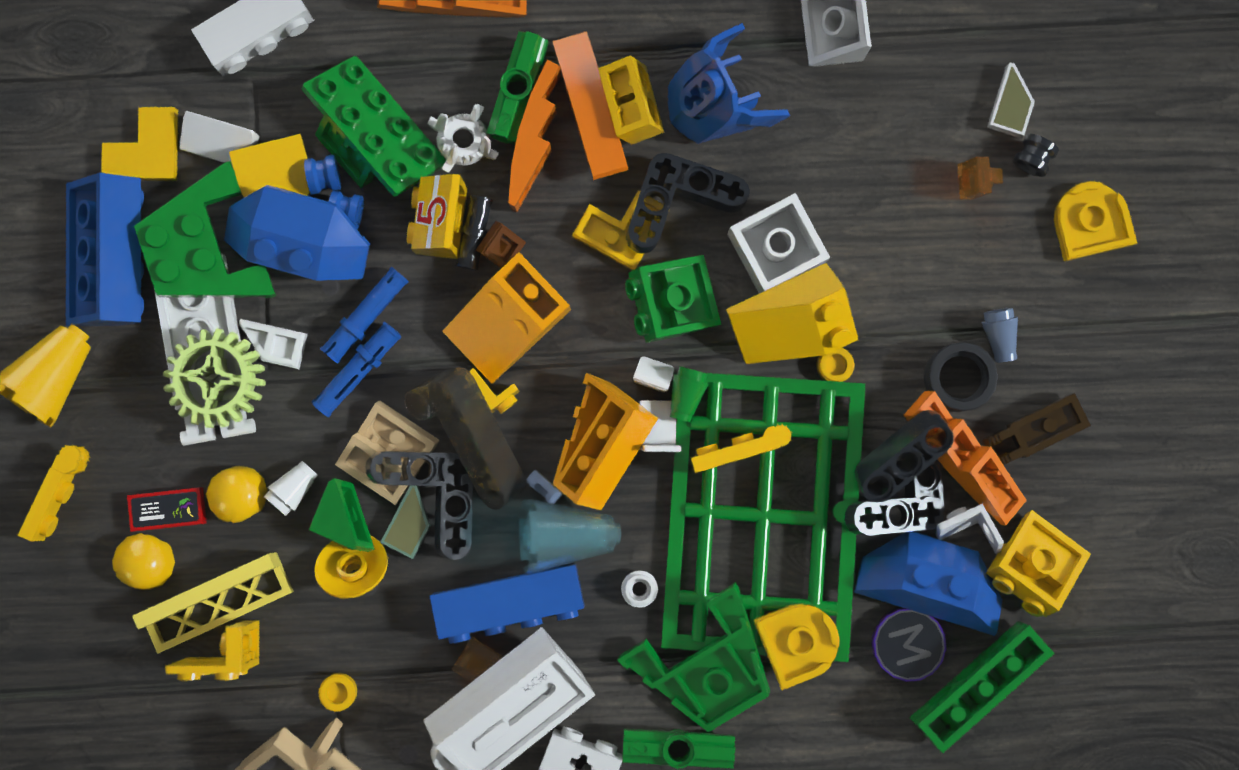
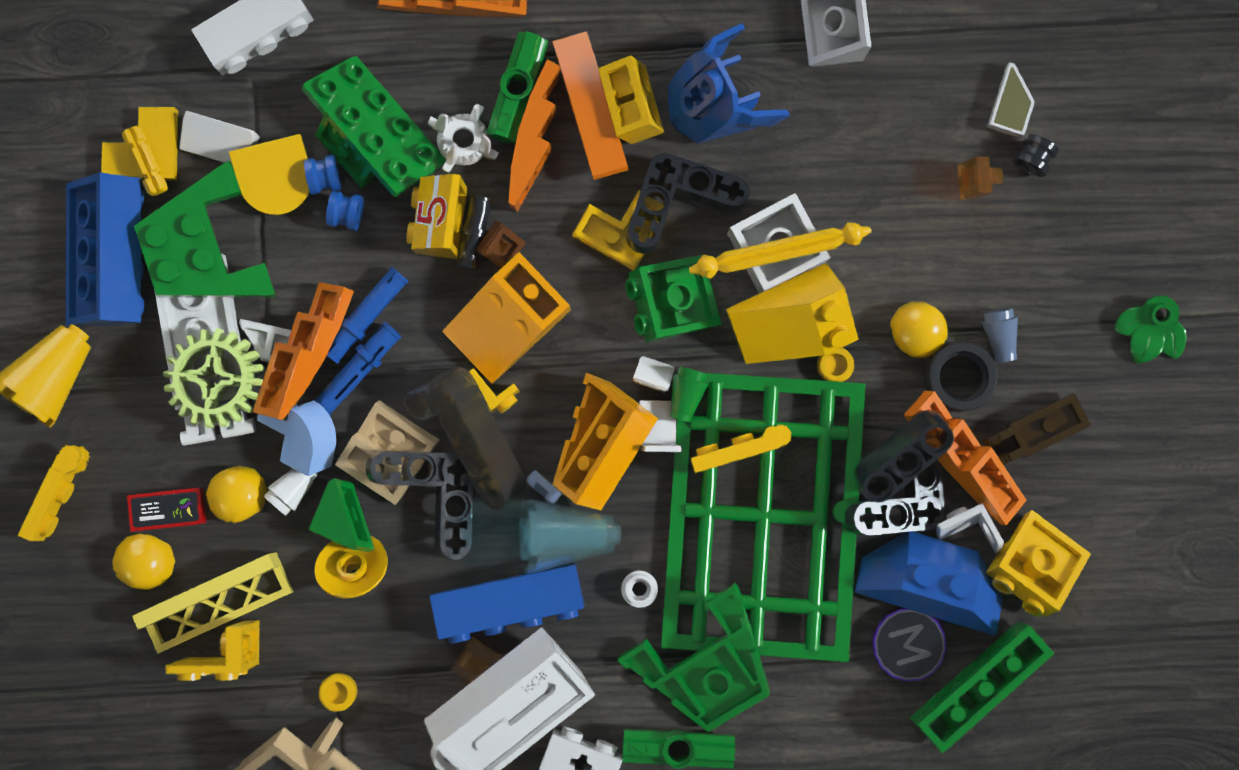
blue wedge [224,185,370,281] -> none
olive tile [380,486,431,559] -> none
yellow tile [753,603,840,690] -> none
yellow tile [1054,181,1137,262] -> none
none -> yellow axle [122,126,168,196]
none -> orange slope [252,282,354,421]
none -> light blue brick [257,401,336,476]
none -> yellow wheel [689,223,871,278]
none -> yellow hair [890,301,948,358]
none -> green plate [1114,295,1187,364]

